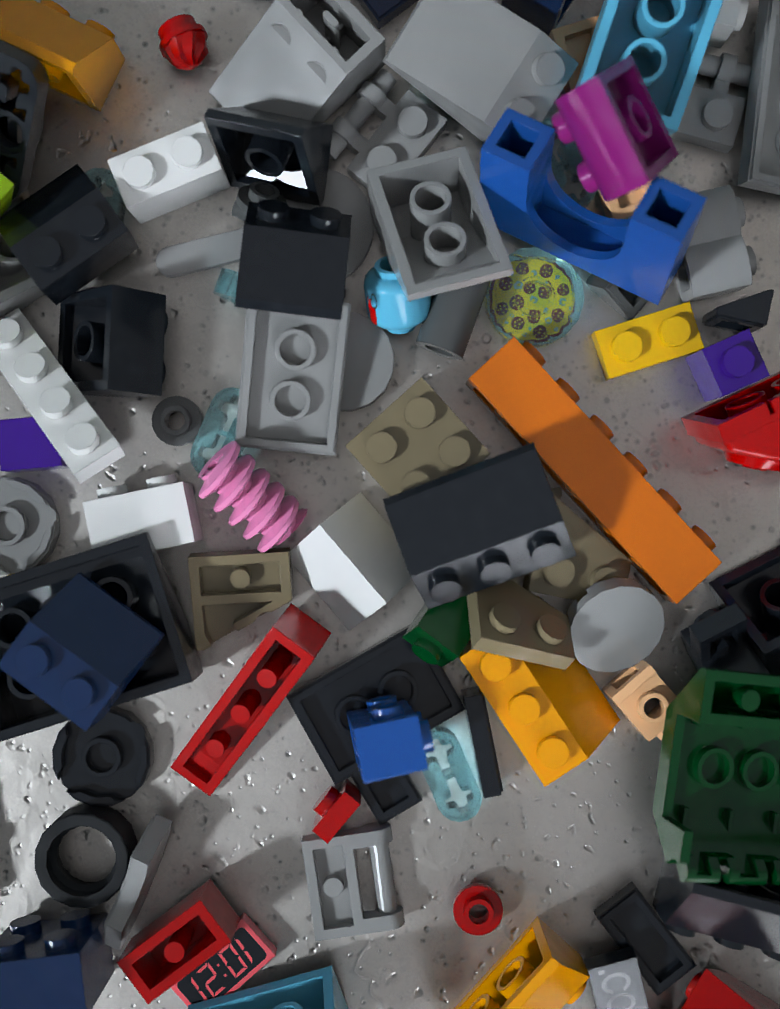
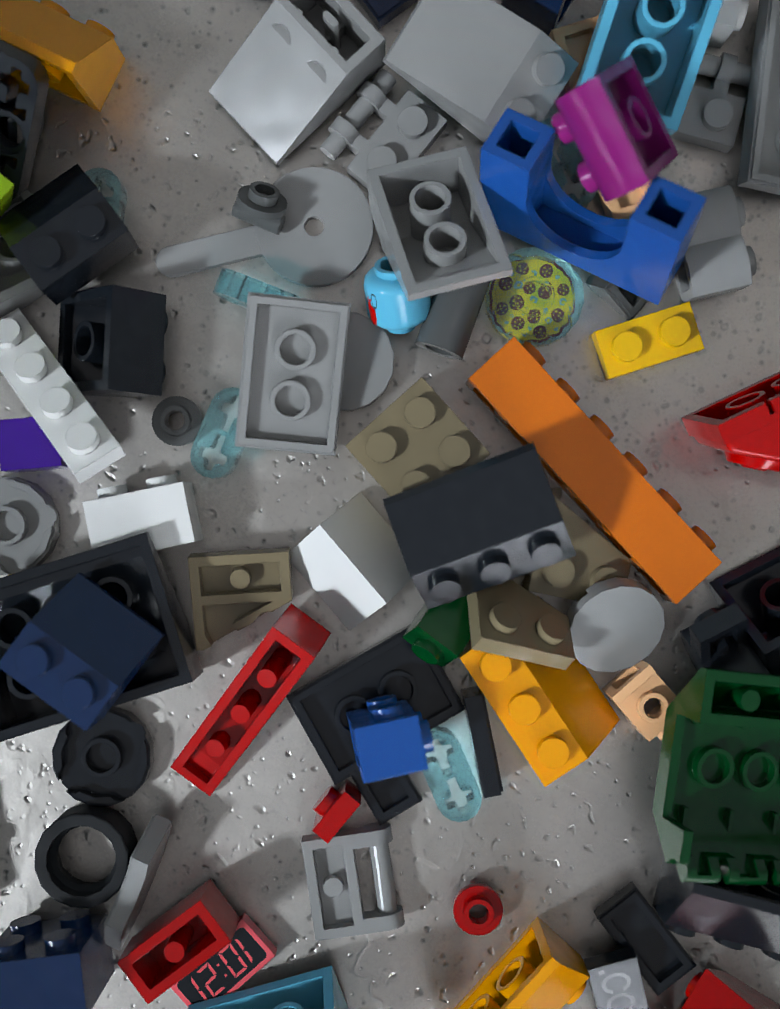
white brick [107,121,231,224] -> none
red plate [158,14,209,70] -> none
bright pink piece [198,441,307,553] -> none
black slope [204,106,333,206] -> none
black slope [235,199,352,320] -> none
dark purple brick [685,329,770,402] -> none
black slope [702,289,774,333] -> none

